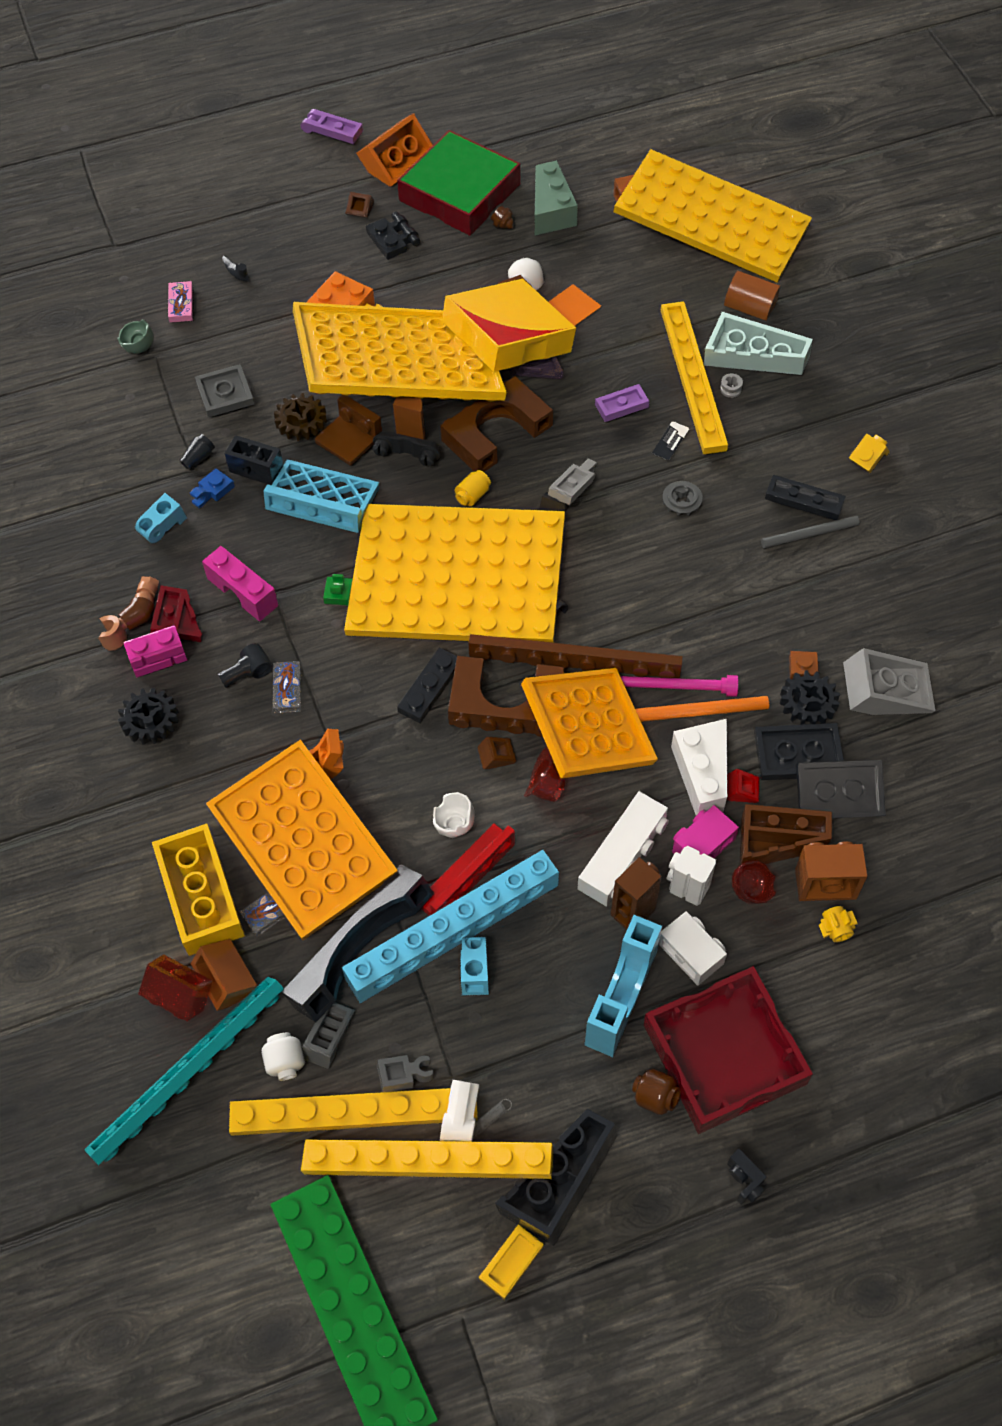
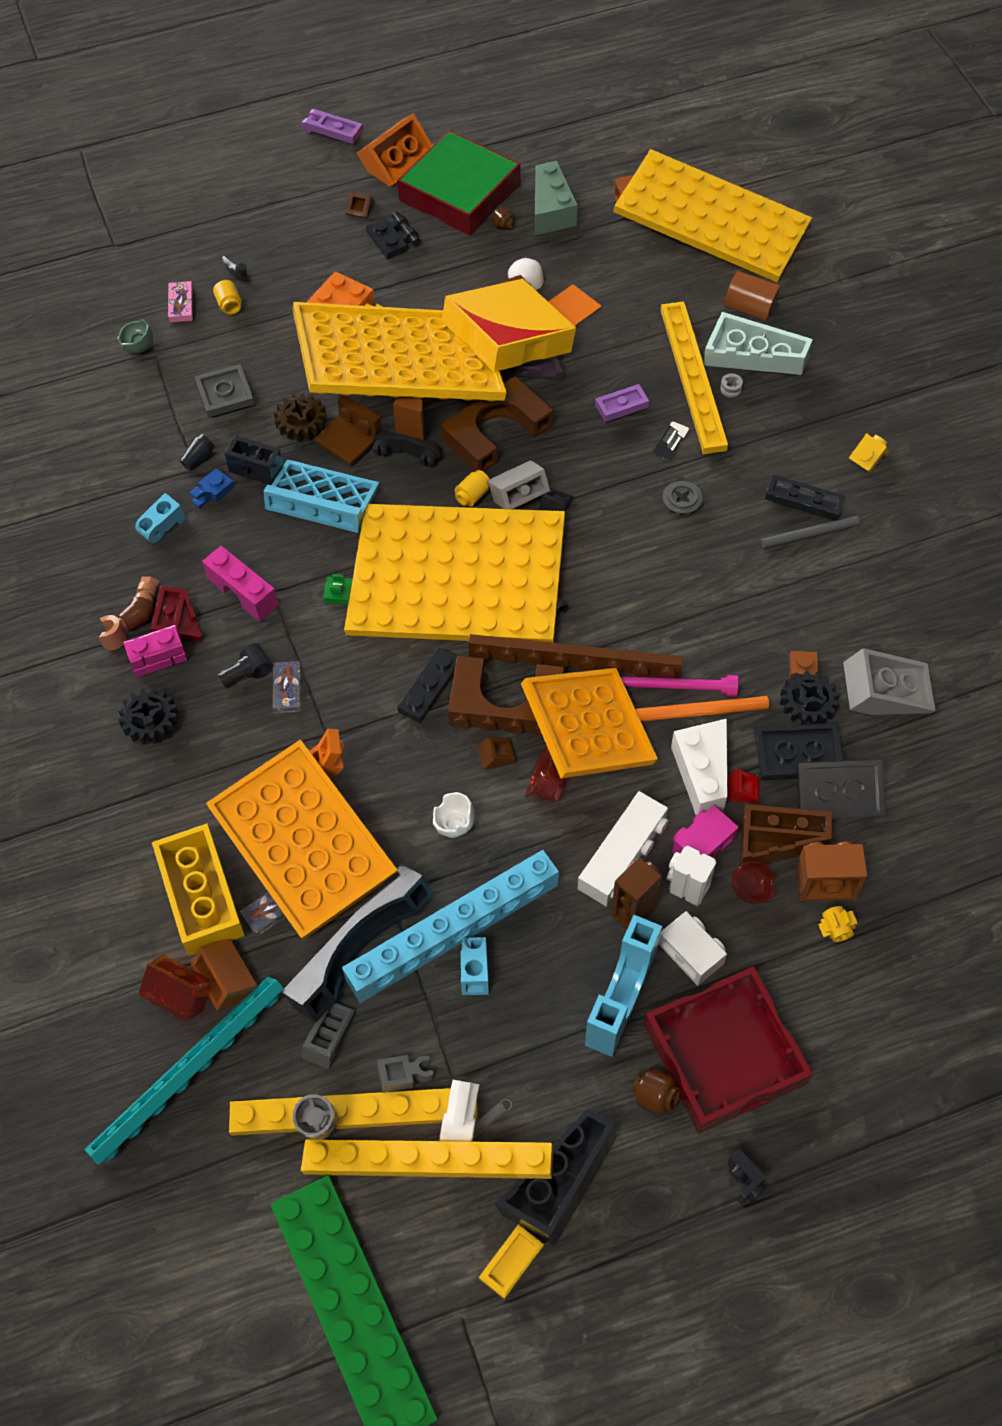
white head [261,1032,305,1081] -> none
red fence [421,823,515,916] -> none
light grey hinge [548,458,597,505] -> none
none -> yellow brick [213,280,242,315]
none -> flat silver wheel [293,1094,338,1140]
none -> light grey brick [488,460,550,509]

